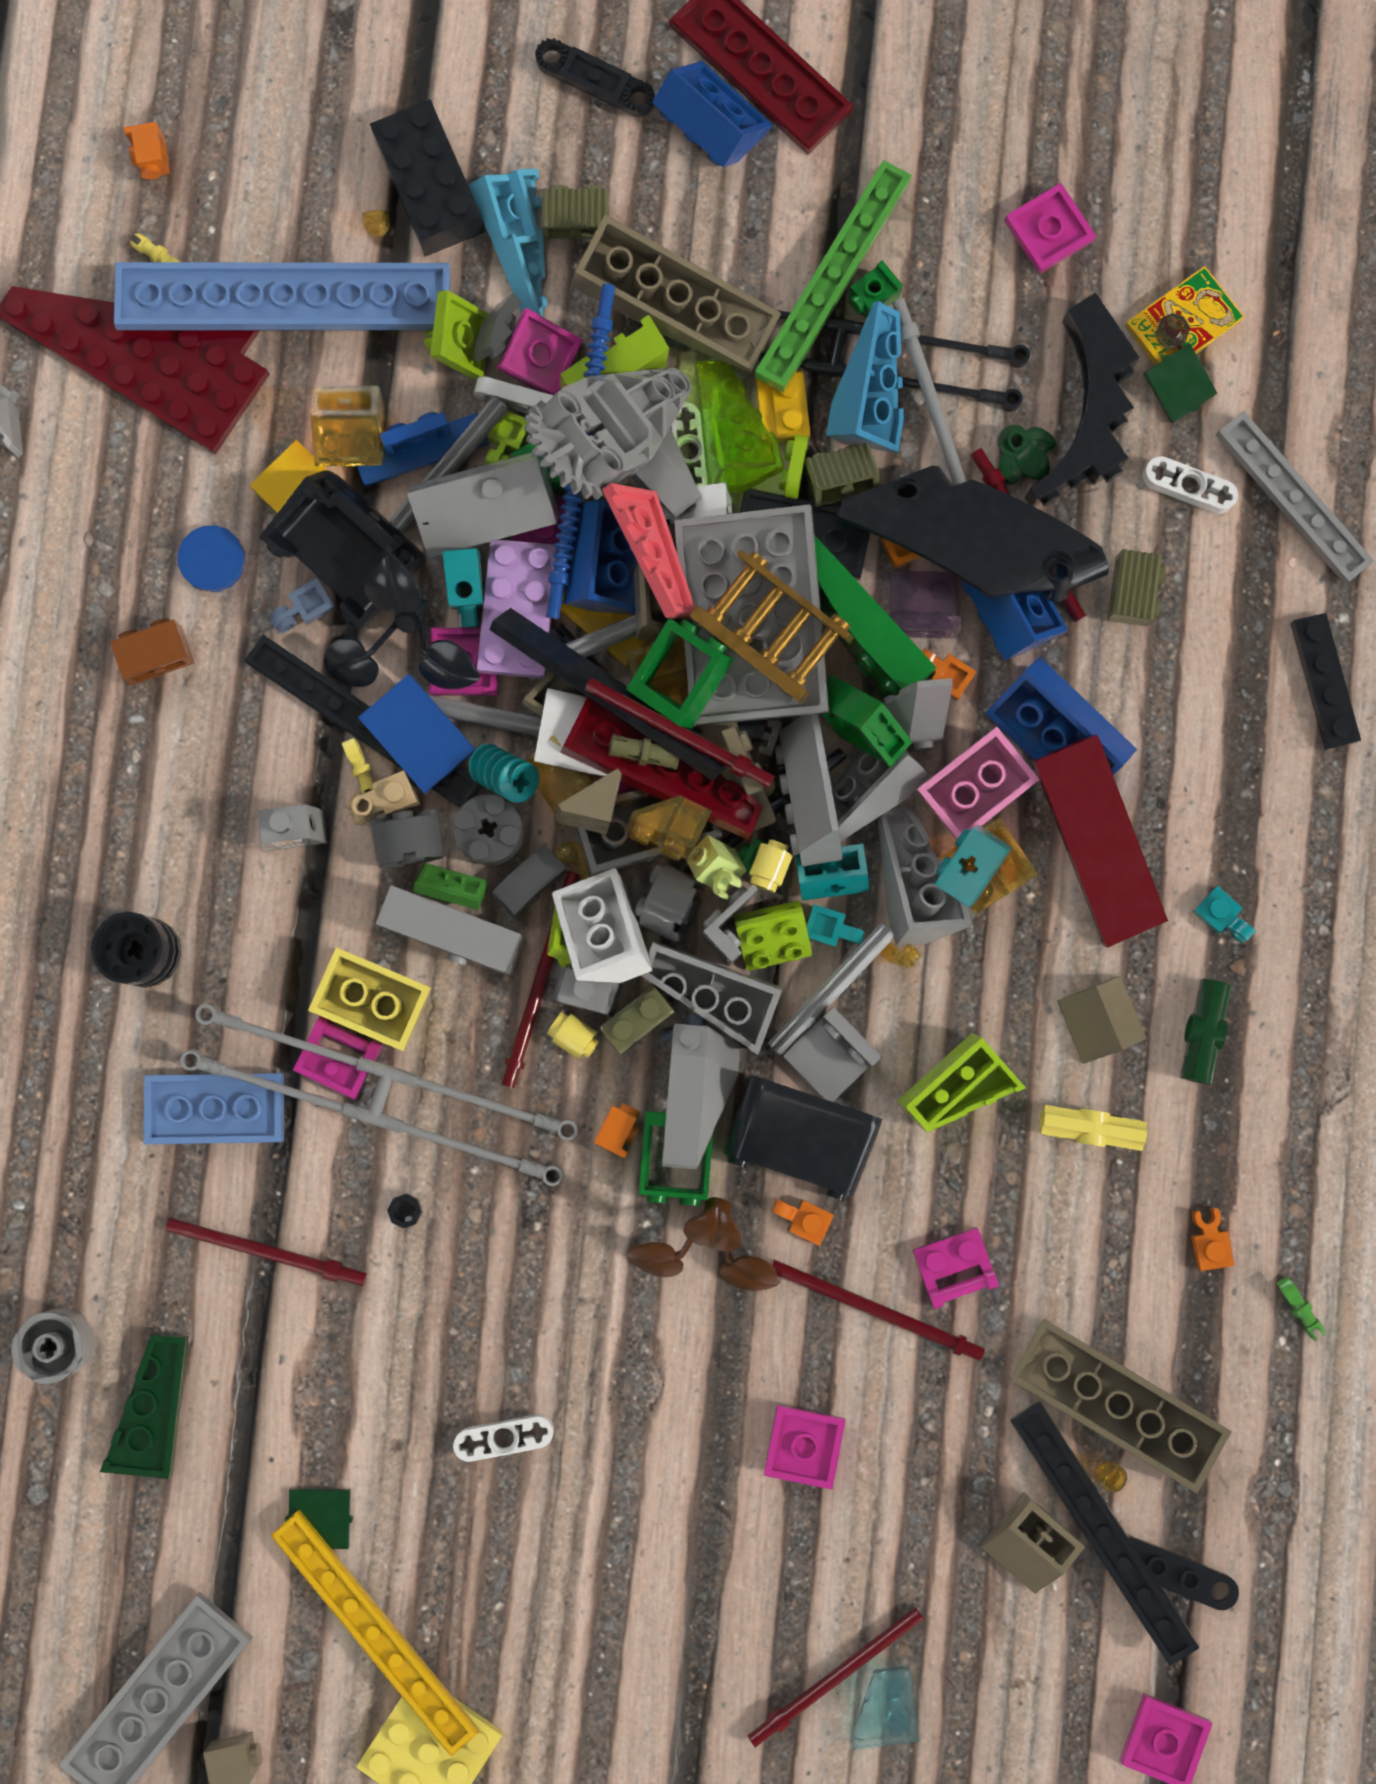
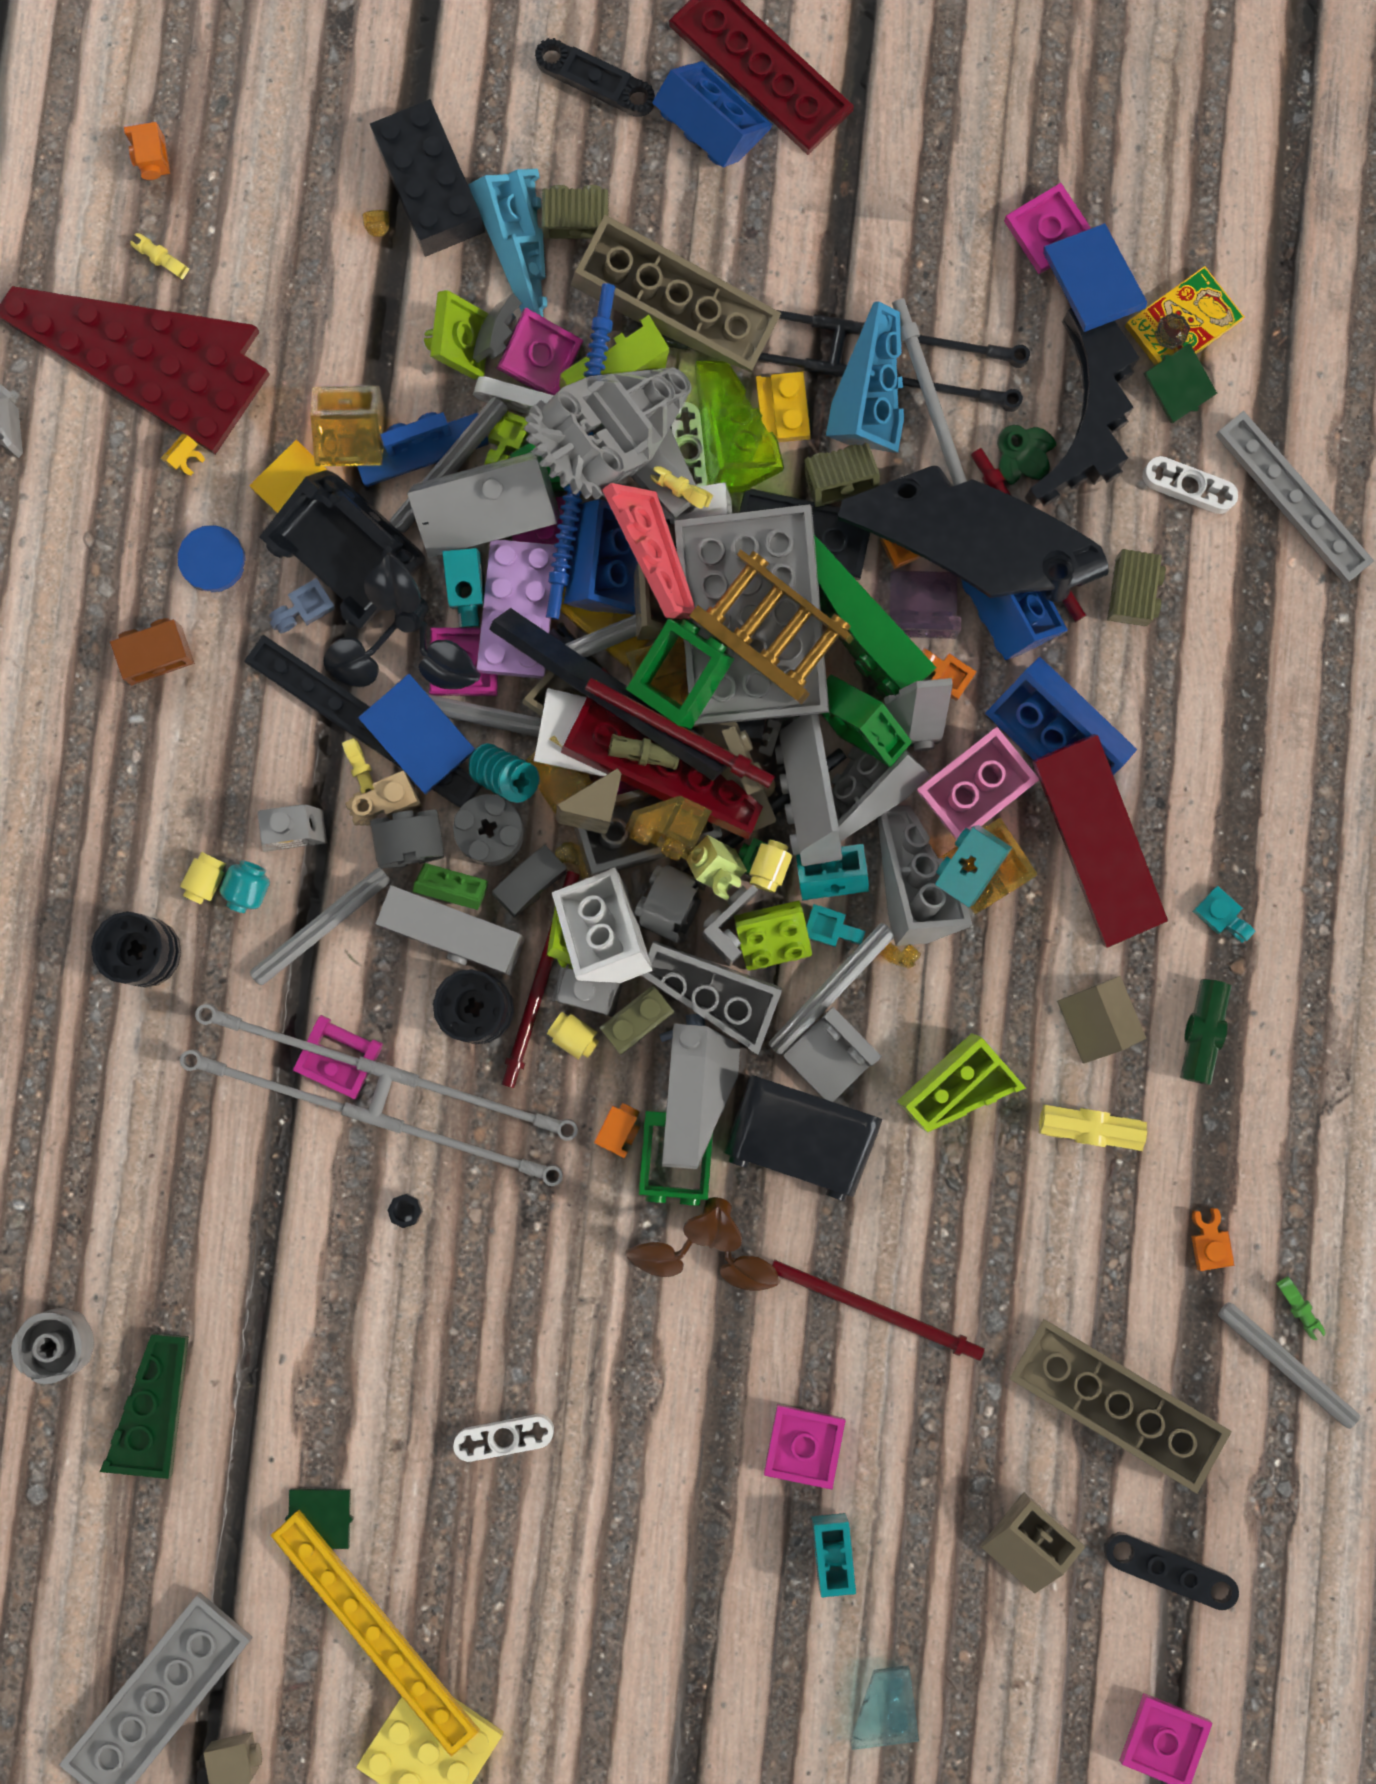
medium blue plate [114,262,450,330] -> none
medium blue plate [144,1073,284,1144] -> none
dark red bar [166,1218,368,1286] -> none
light yellow brick [308,947,432,1051] -> none
dark red bar [747,1607,924,1748] -> none
bright green plate [755,160,912,393] -> none
orange plate [771,1198,834,1246] -> none
lime plate [779,434,809,499] -> none
green brick [849,260,903,318] -> none
dark pink plate [912,1227,999,1310] -> none
black tile [1010,1400,1200,1666] -> none
clear yellow hinge [1096,1461,1127,1492] -> none
black plate [1290,613,1361,750] -> none
none -> yellow tile [160,434,205,476]
none -> light yellow brick [180,852,226,904]
none -> teal head [219,860,270,913]
none -> light grey axle [250,868,390,985]
none -> black wheel [433,969,514,1045]
none -> light yellow piece [650,466,713,509]
none -> teal brick [811,1513,856,1598]
none -> blue tile [1043,223,1147,332]
none -> light grey axle [1218,1302,1360,1429]

